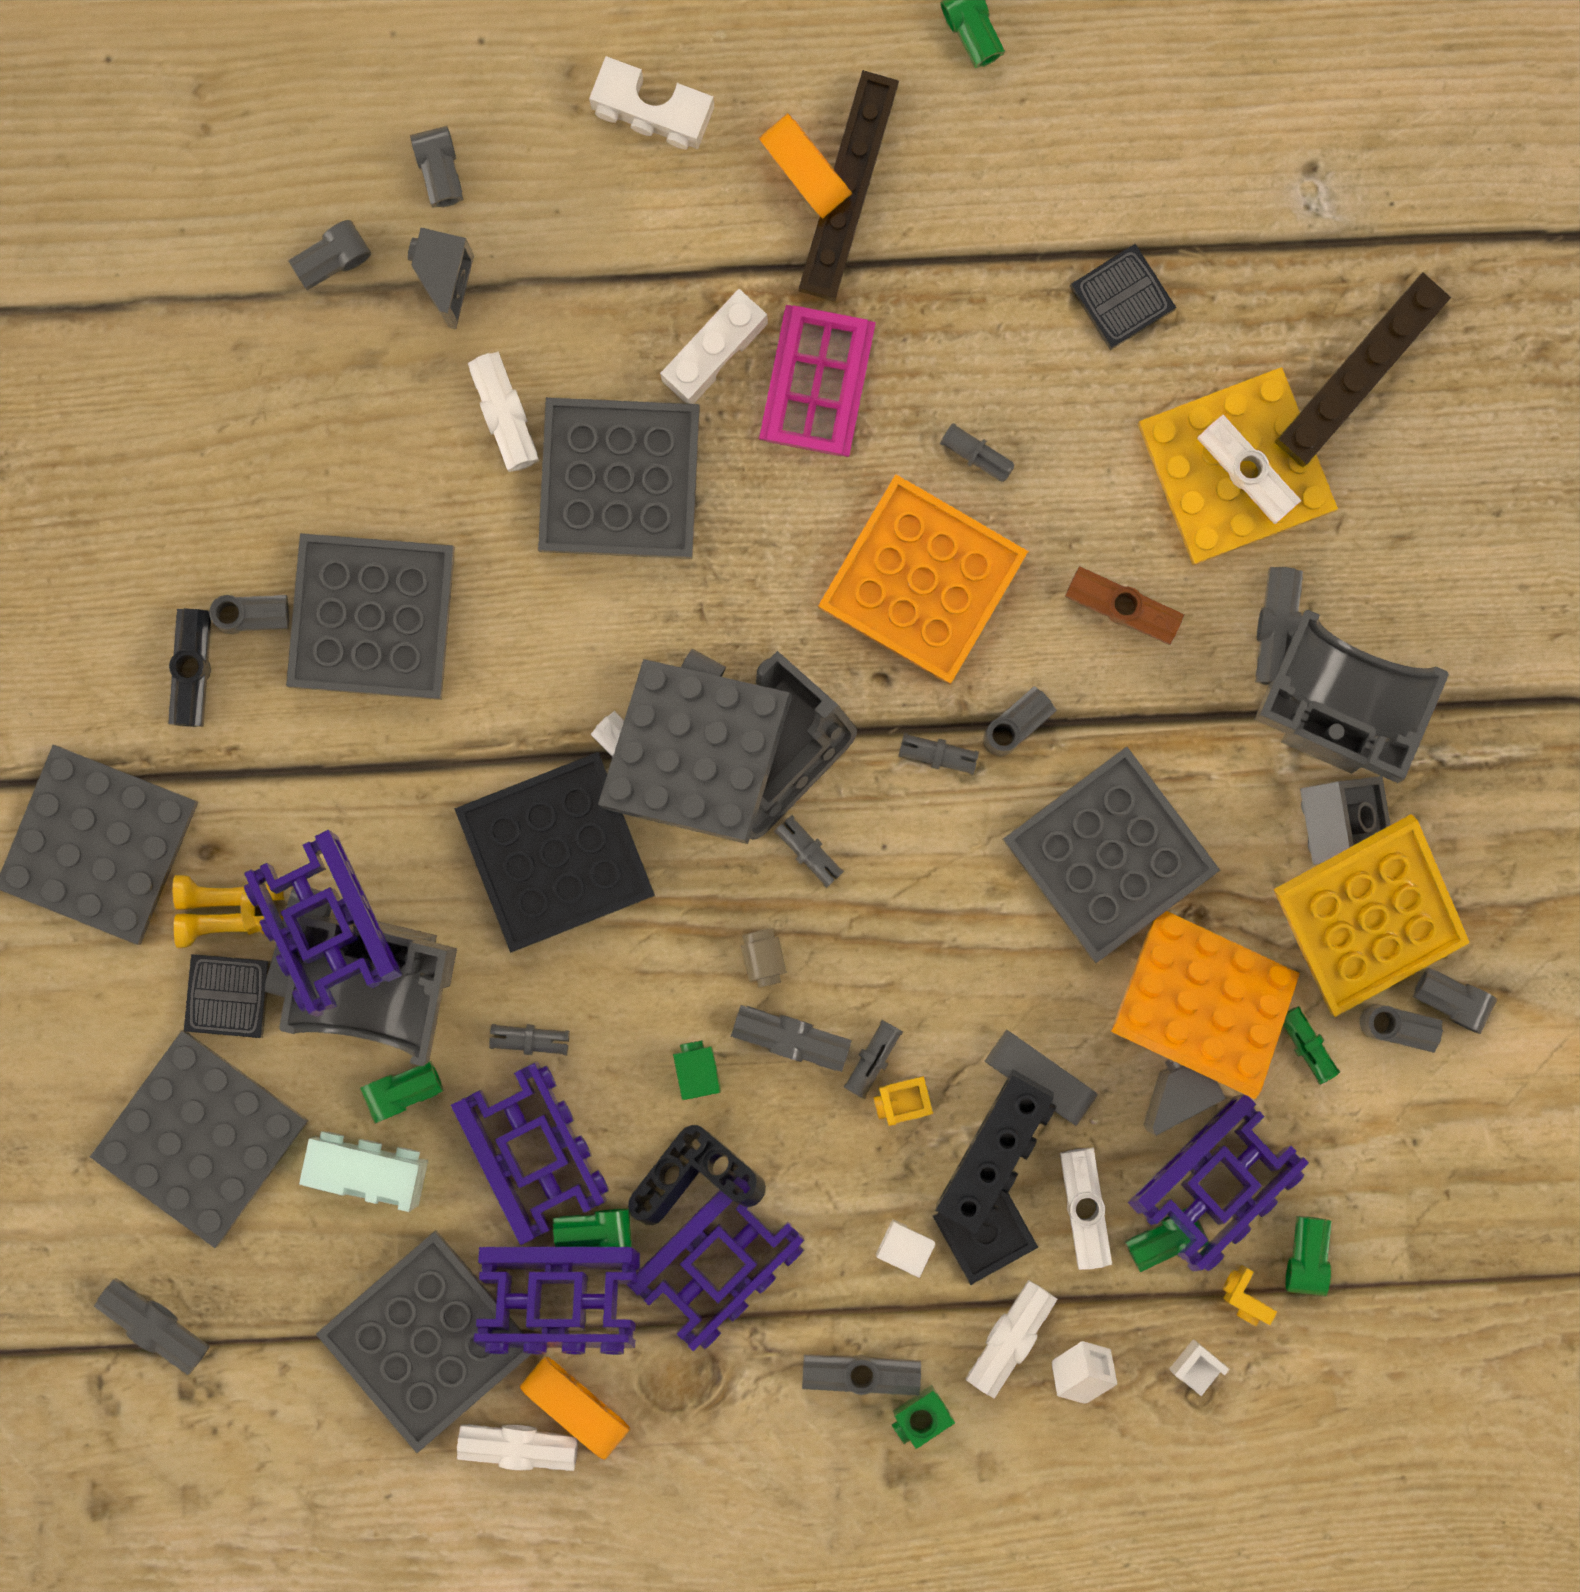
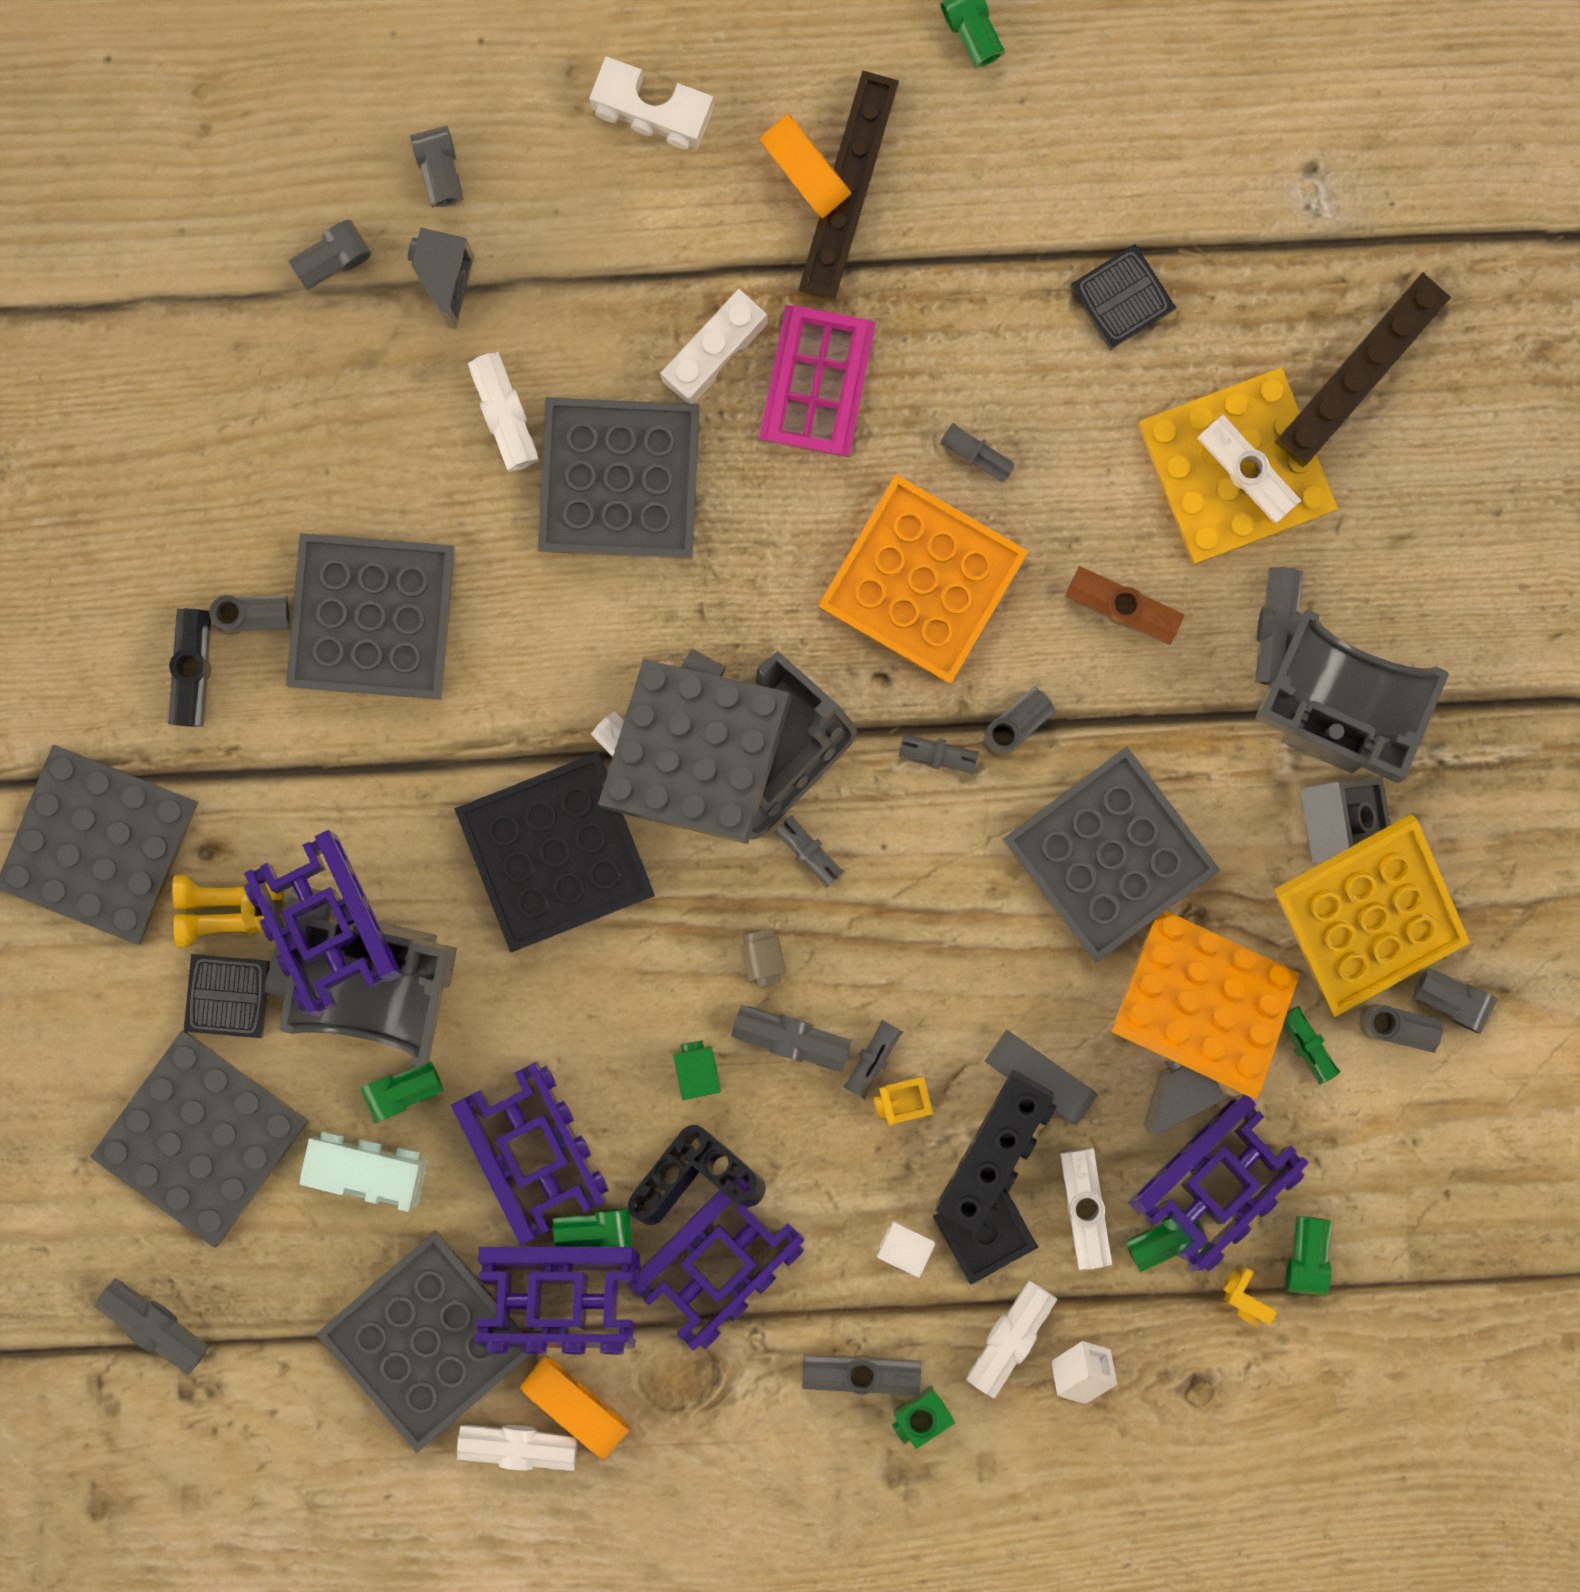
dark grey pin [489,1024,570,1056] -> none
white panel [1169,1339,1230,1396] -> none

